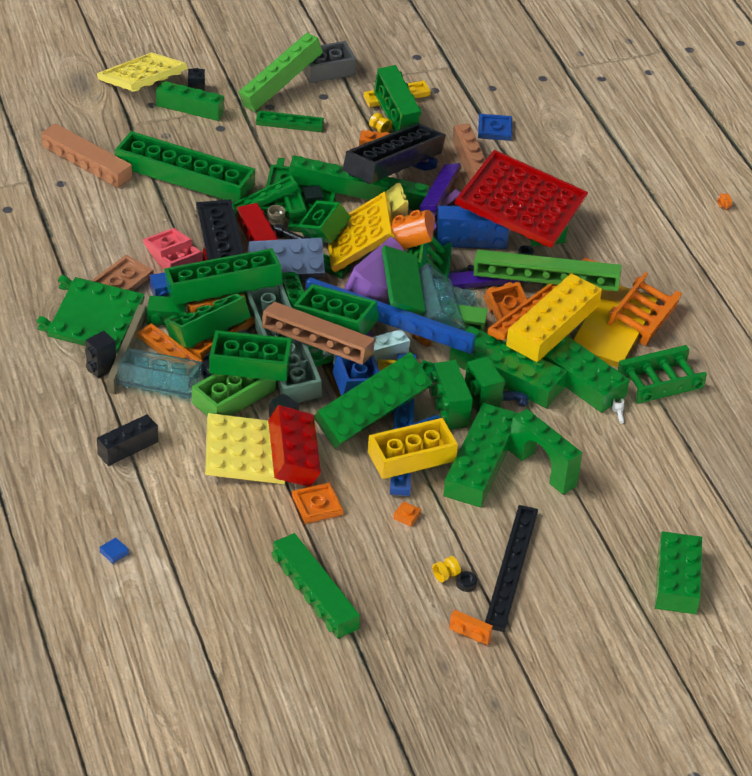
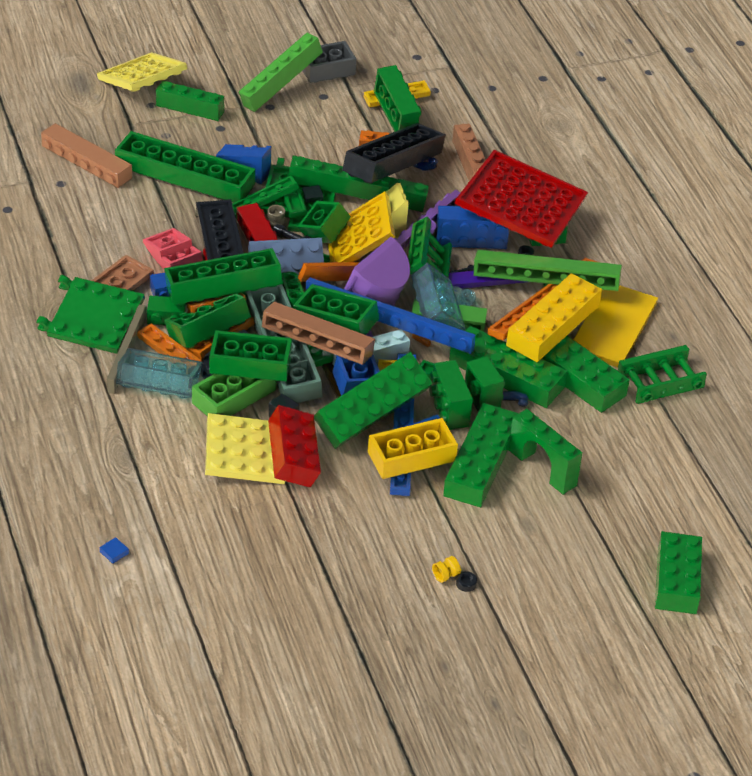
black brick [85,331,116,378] -> none
black brick [97,414,158,466] -> none
black brick [188,68,205,91] -> none
green tile [256,111,324,132] -> none
green brick [272,533,360,639] -> none
orange tile [292,482,344,524] -> none
yellow wheel [369,112,393,132] -> none
green tile [382,245,425,315] -> none
orange brick [391,210,435,250] -> none
orange plate [393,501,421,527] -> none
dark purple tile [420,163,462,211] -> none
orange plate [449,609,493,645] -> none
blue tile [478,114,512,141] -> none
orange plate [483,282,527,321] -> none
black tile [485,505,538,632] -> none
orange fence [608,272,682,346] -> none
white hand [612,399,624,424] -> none
orange plate [717,193,732,210] -> none
none -> blue wedge [216,144,272,184]
none -> orange tile [298,262,360,282]

